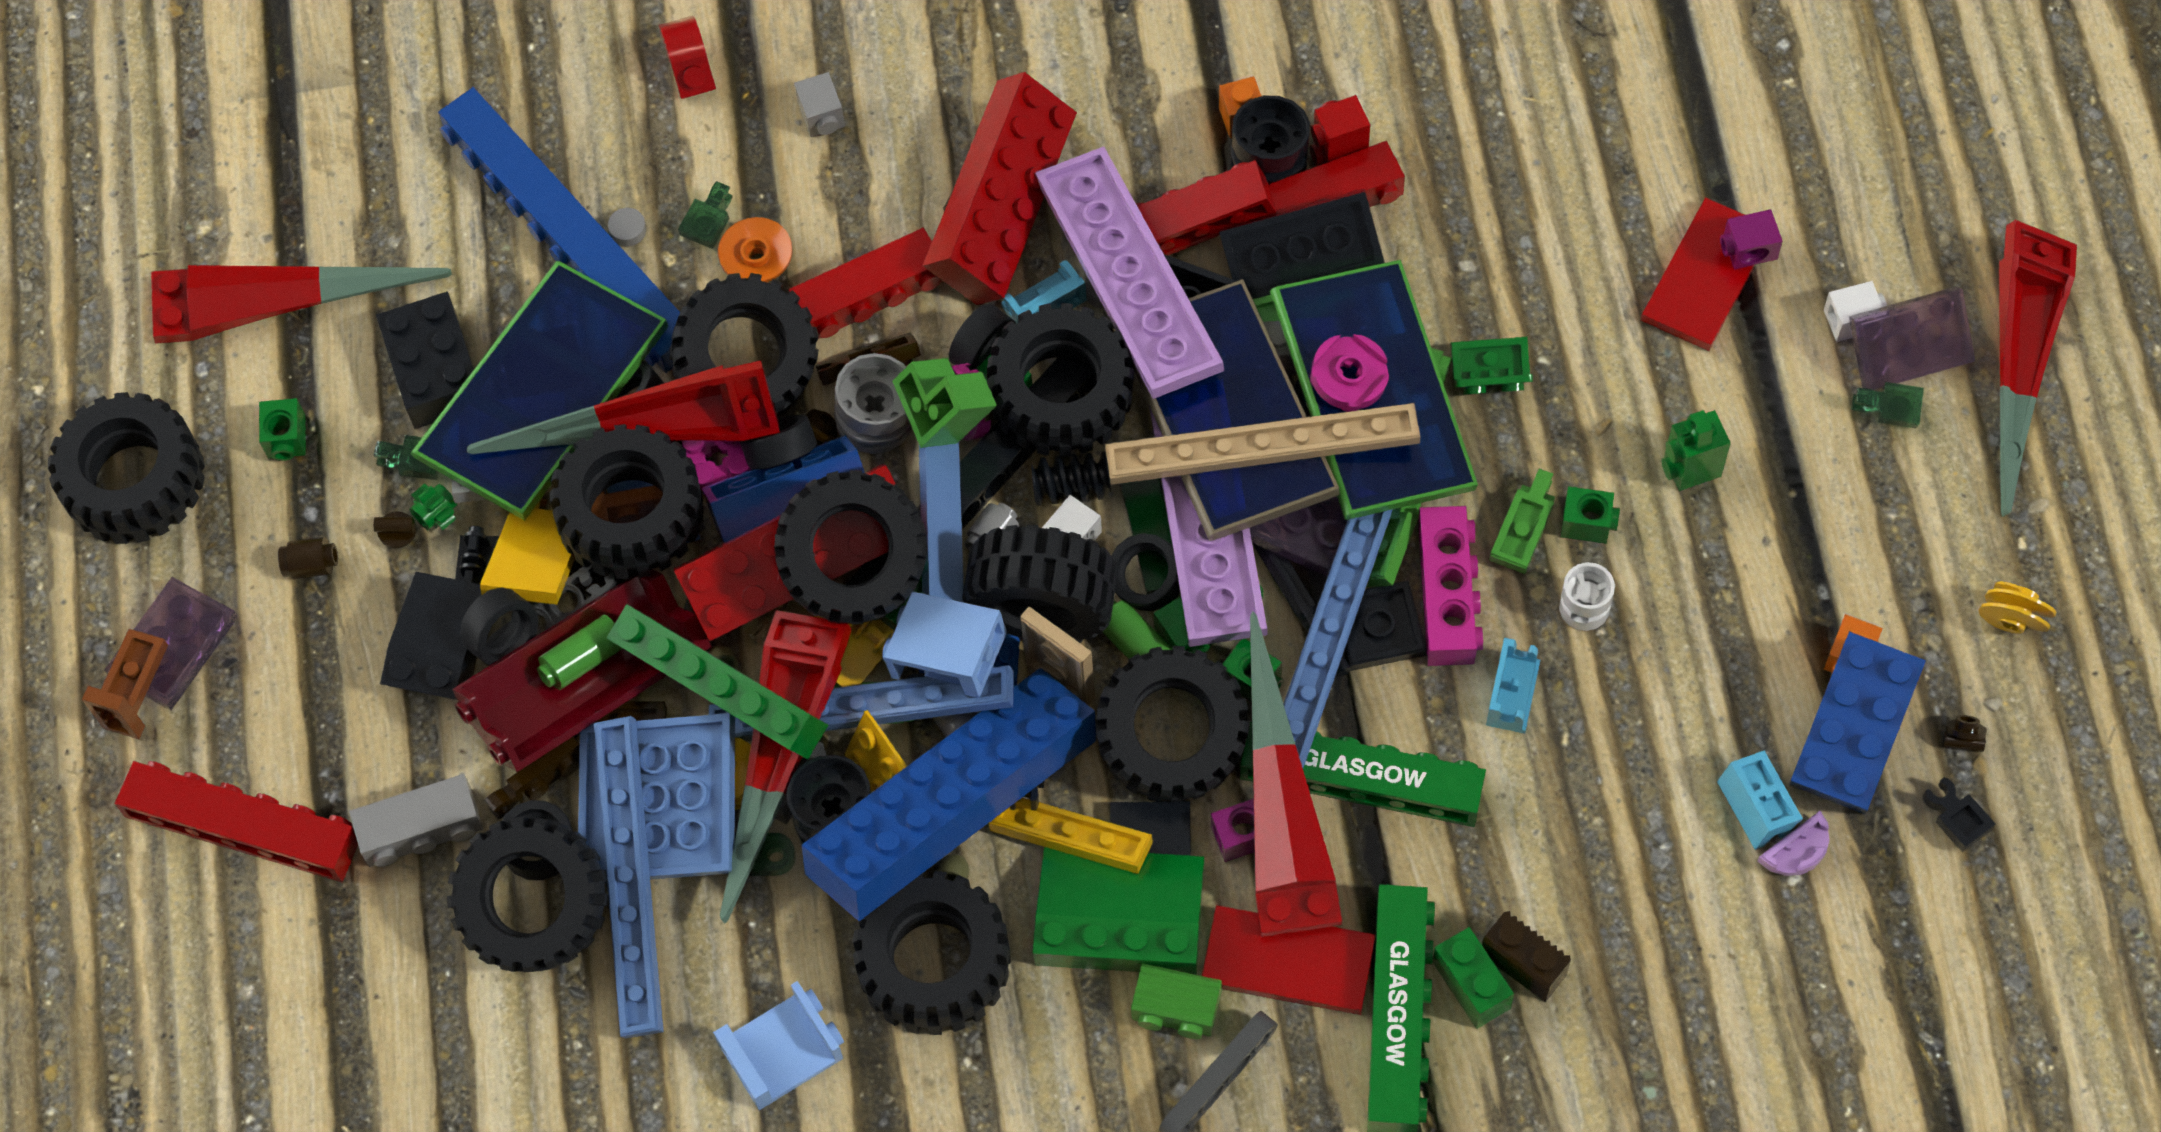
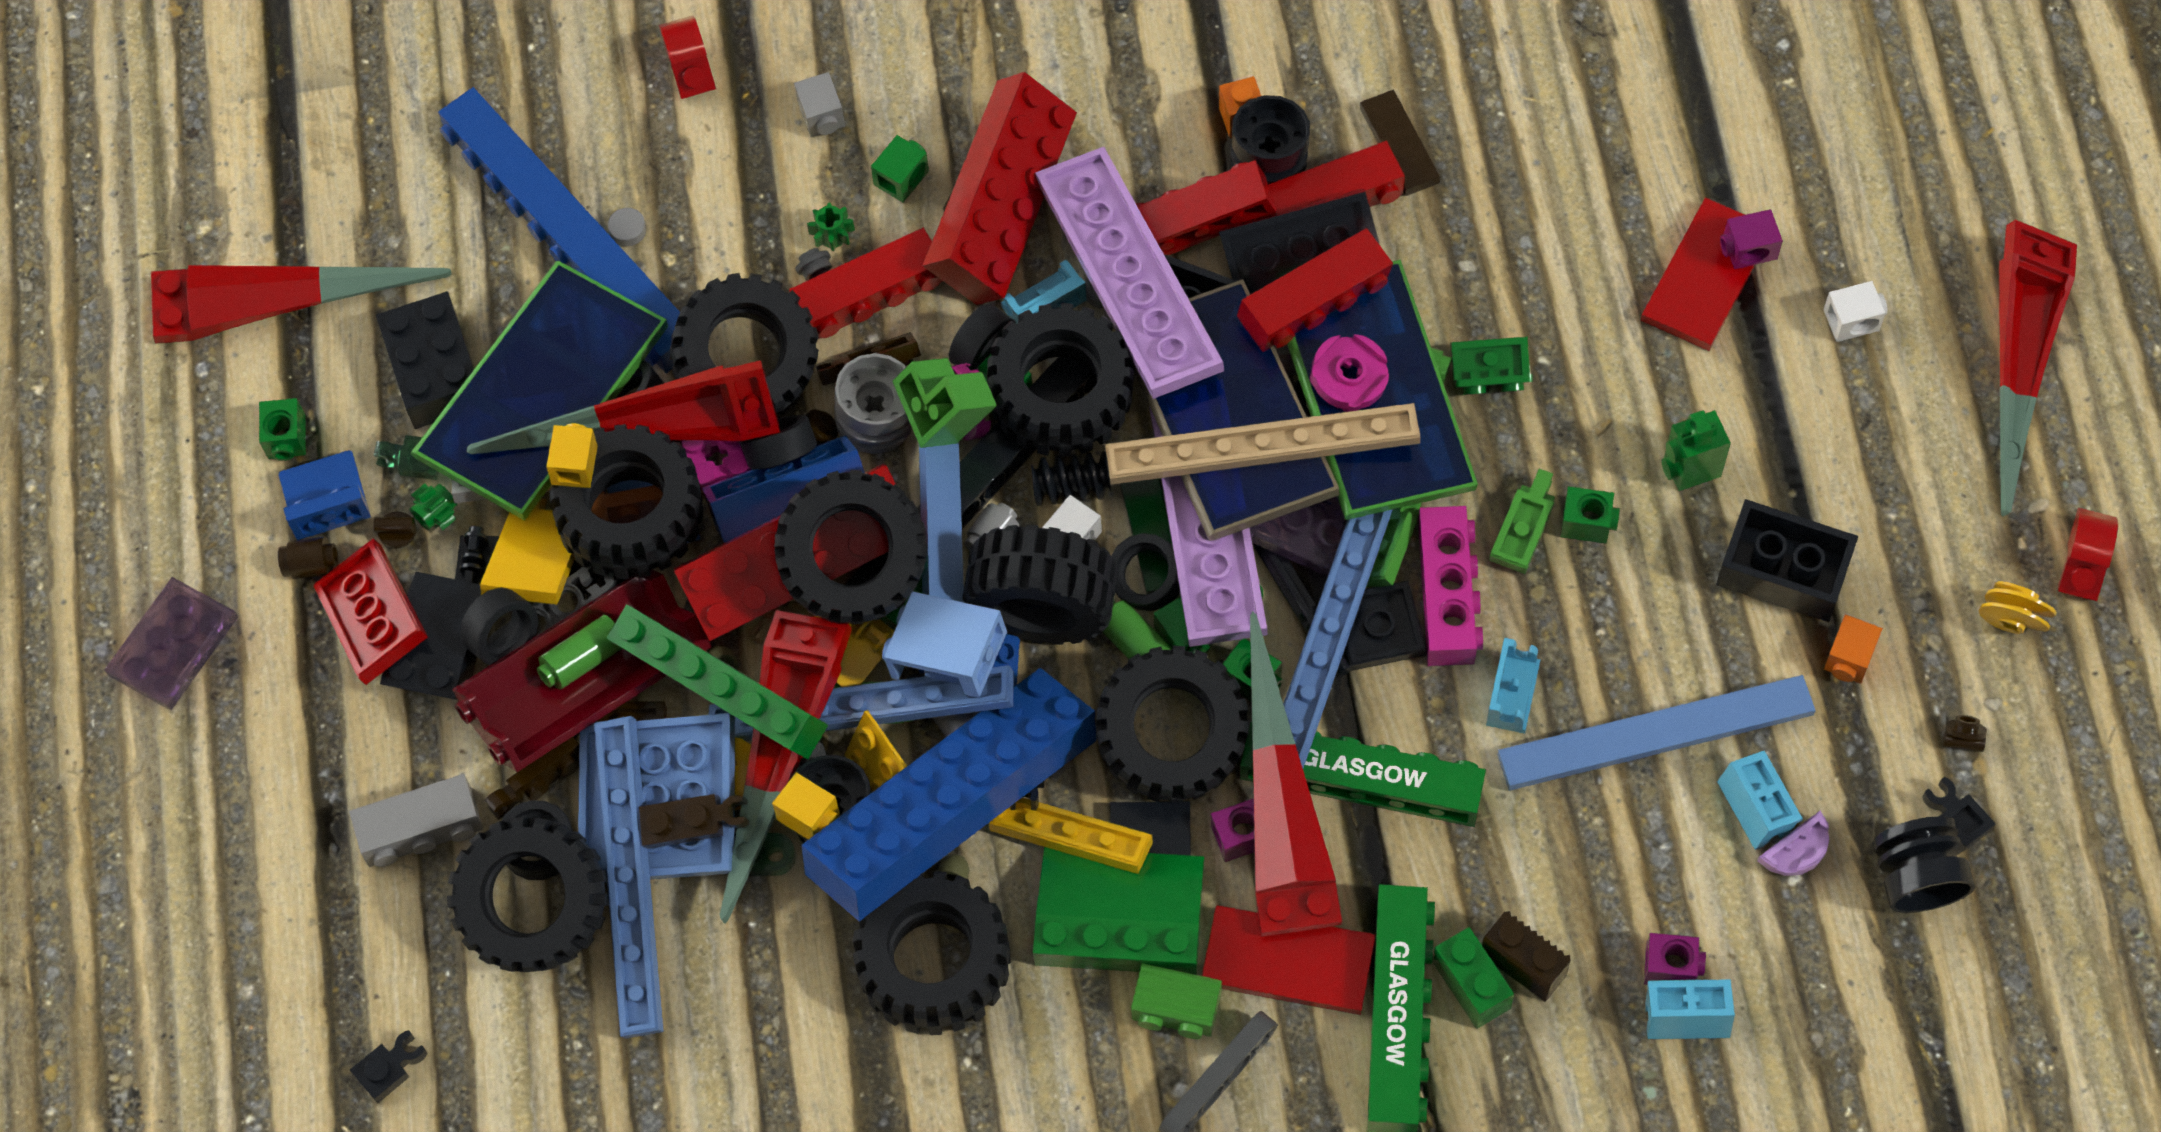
black tyre [48,392,205,544] -> none
dark orange bracket [82,629,168,739] -> none
red brick [114,761,358,883] -> none
clear green plate [678,181,733,249] -> none
light blue panel [713,981,844,1110] -> none
orange dish [718,217,793,282] -> none
tan tile [1020,607,1095,706] -> none
red brick [1309,95,1371,166] -> none
white wheel [1559,562,1615,631] -> none
blue brick [1789,631,1926,814] -> none
plate [1849,286,1975,392] -> none
clear green plate [1851,382,1924,429] -> none
none -> blue bracket [279,450,371,540]
none -> red tile [313,538,428,685]
none -> black plate [350,1030,428,1104]
none -> yellow brick [546,423,598,488]
none -> dark brown plate [639,794,750,849]
none -> yellow brick [772,772,840,840]
none -> dark grey plate [795,248,832,281]
none -> green gear [807,202,855,251]
none -> green brick [871,135,929,203]
none -> red brick [1237,228,1393,352]
none -> dark brown tile [1360,89,1440,196]
none -> medium blue tile [1497,675,1816,791]
none -> magenta brick [1644,933,1706,985]
none -> medium azure hinge [1645,979,1735,1039]
none -> black brick [1716,499,1859,622]
none -> black wheel [1872,816,1975,913]
none -> red brick [2058,507,2118,601]

